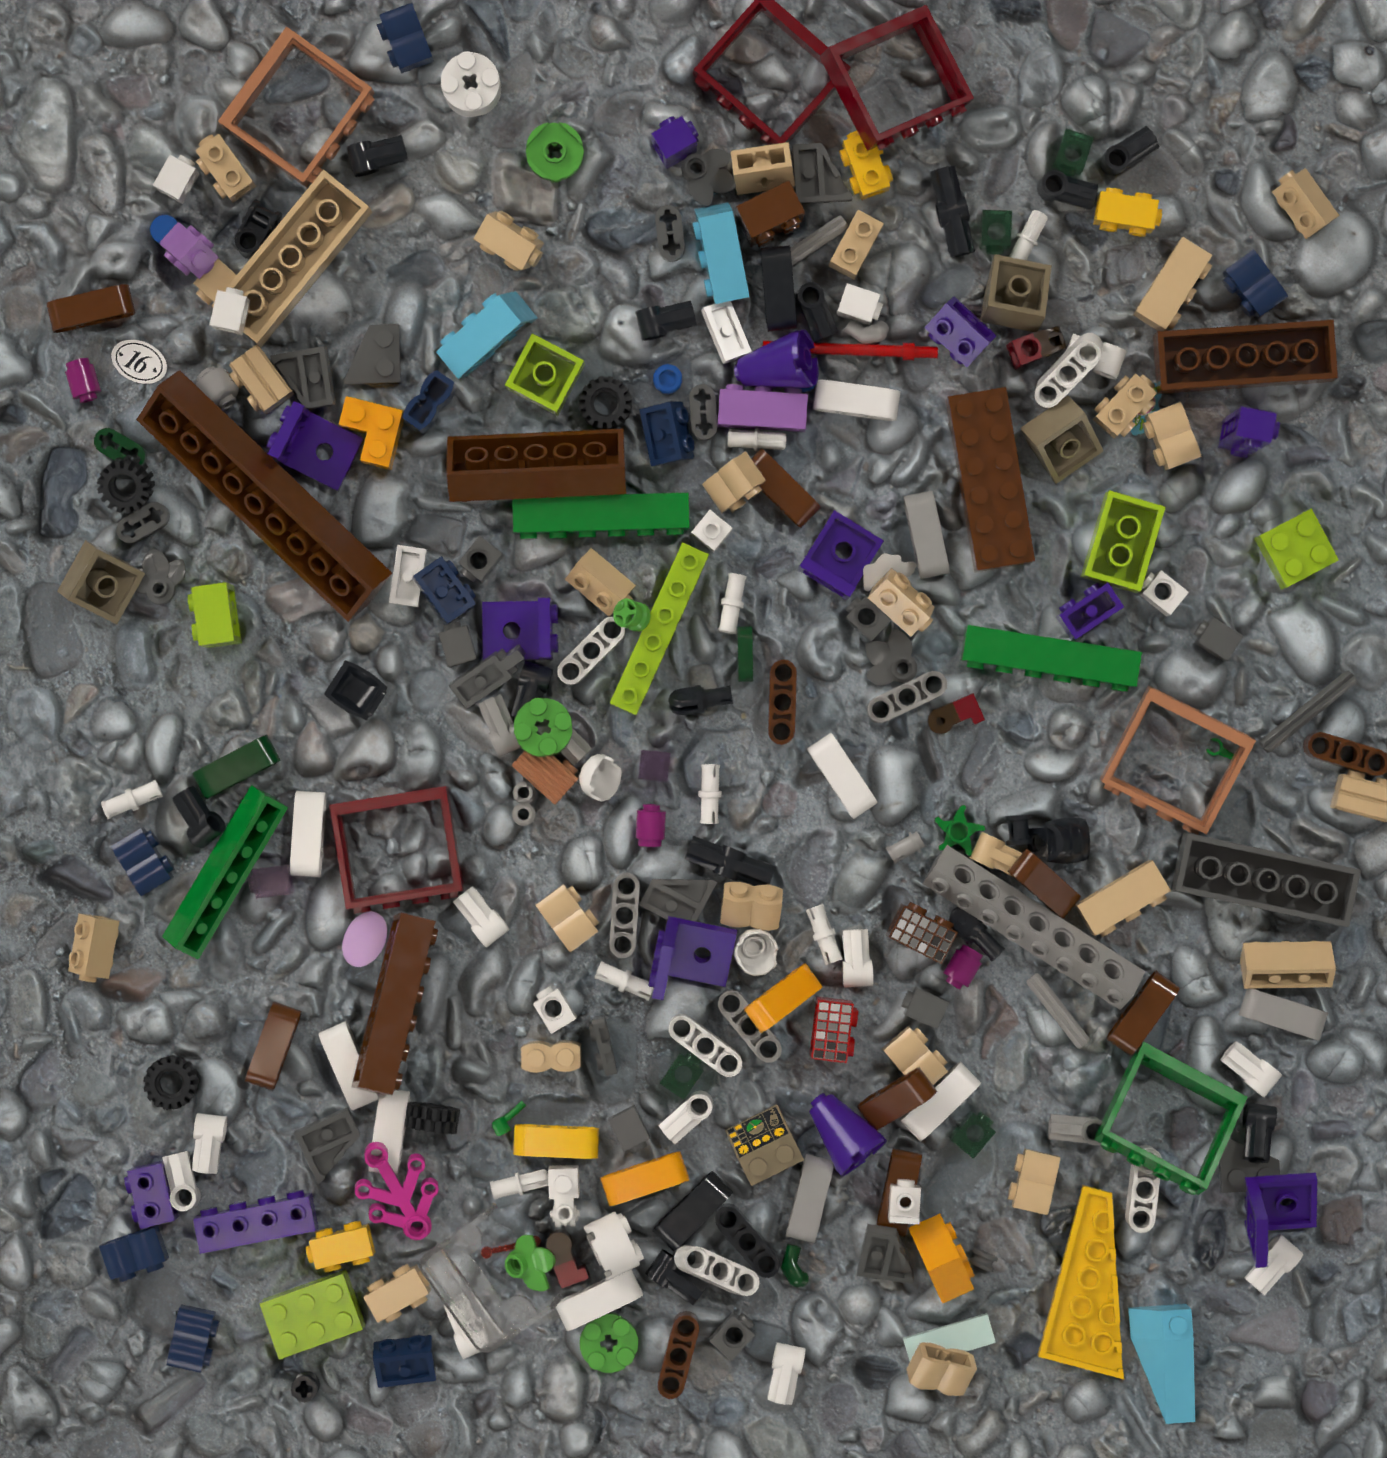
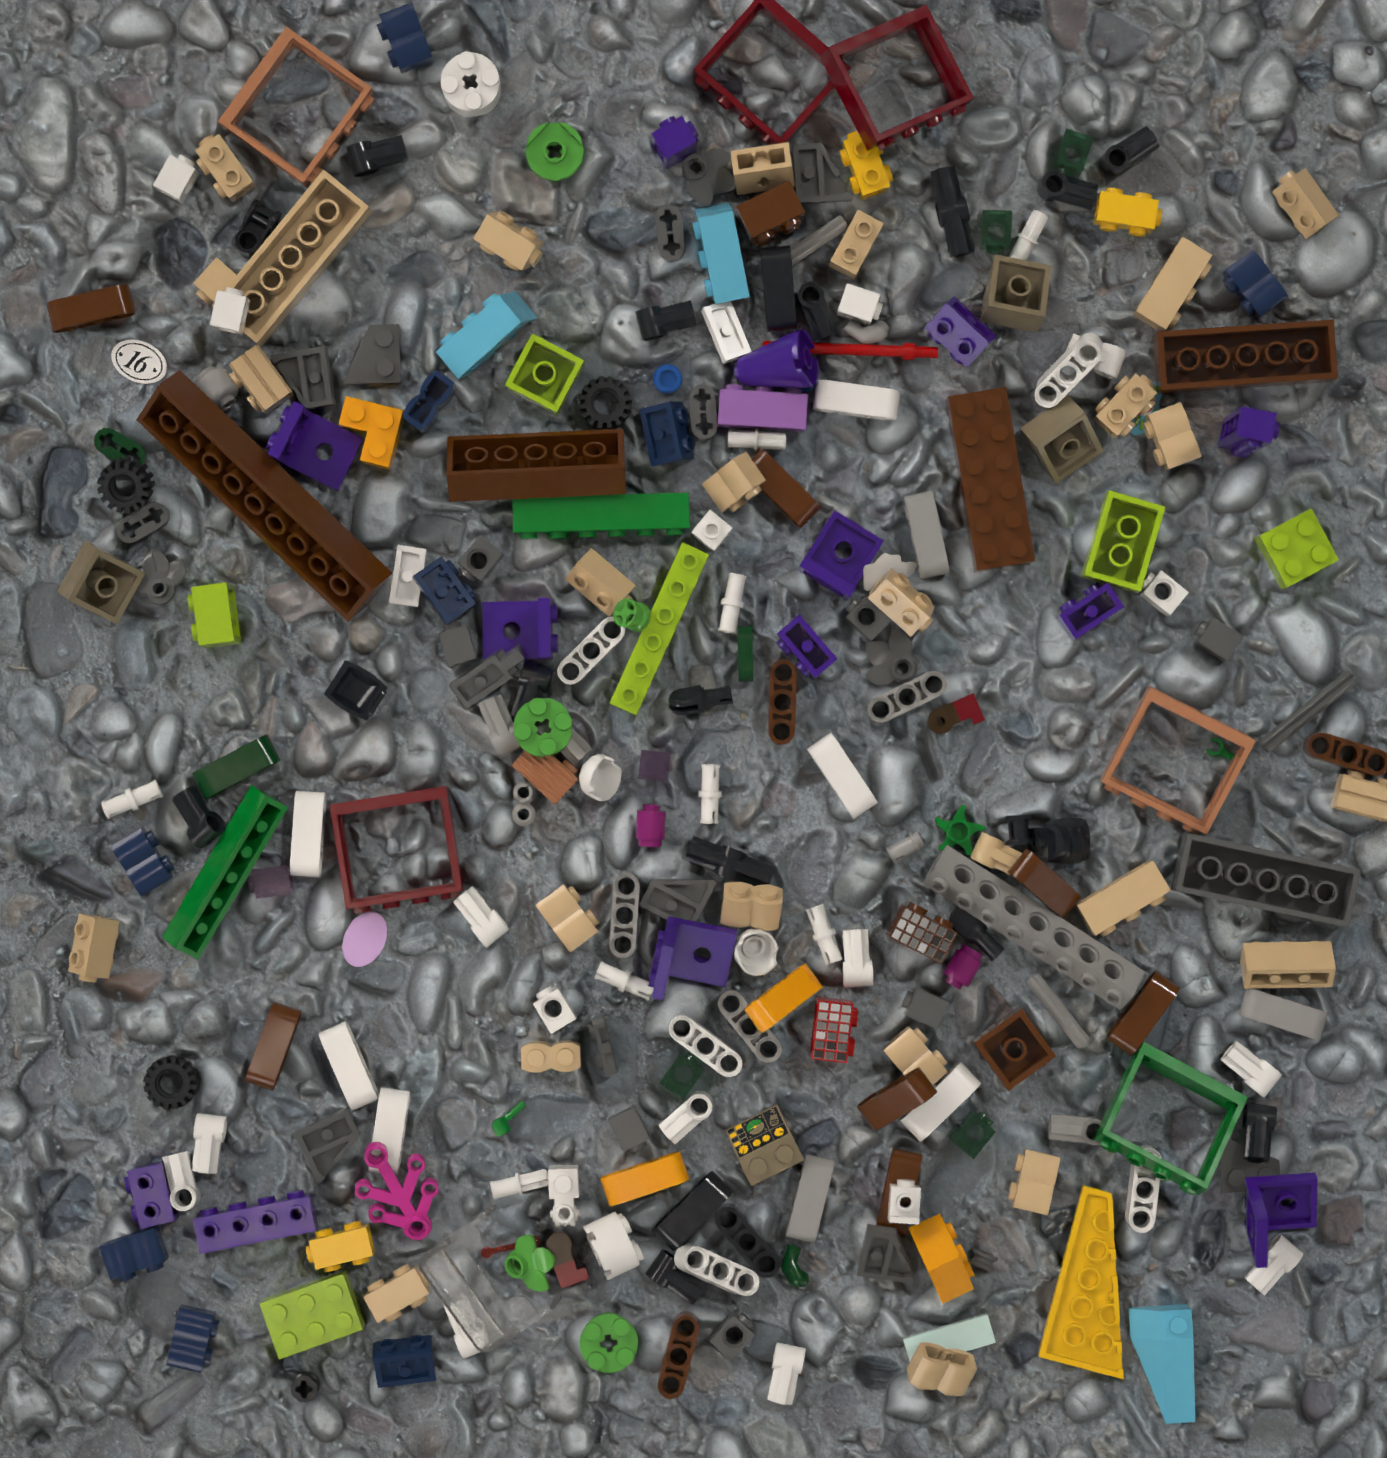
magenta brick [65,358,101,403] -> none
blue tile [150,215,178,243] -> none
medium lavender brick [159,222,219,279] -> none
reddish brown brick [351,912,438,1096] -> none
black tyre [404,1102,460,1134] -> none
yellow beam [513,1124,599,1159] -> none
white beam [554,1269,644,1331] -> none
dark purple cone [809,1093,887,1176] -> none
green brick [960,625,1142,692] -> none
leg [1006,326,1067,370] -> none
none -> dark purple brick [776,614,837,679]
none -> reddish brown brick [971,1006,1056,1091]

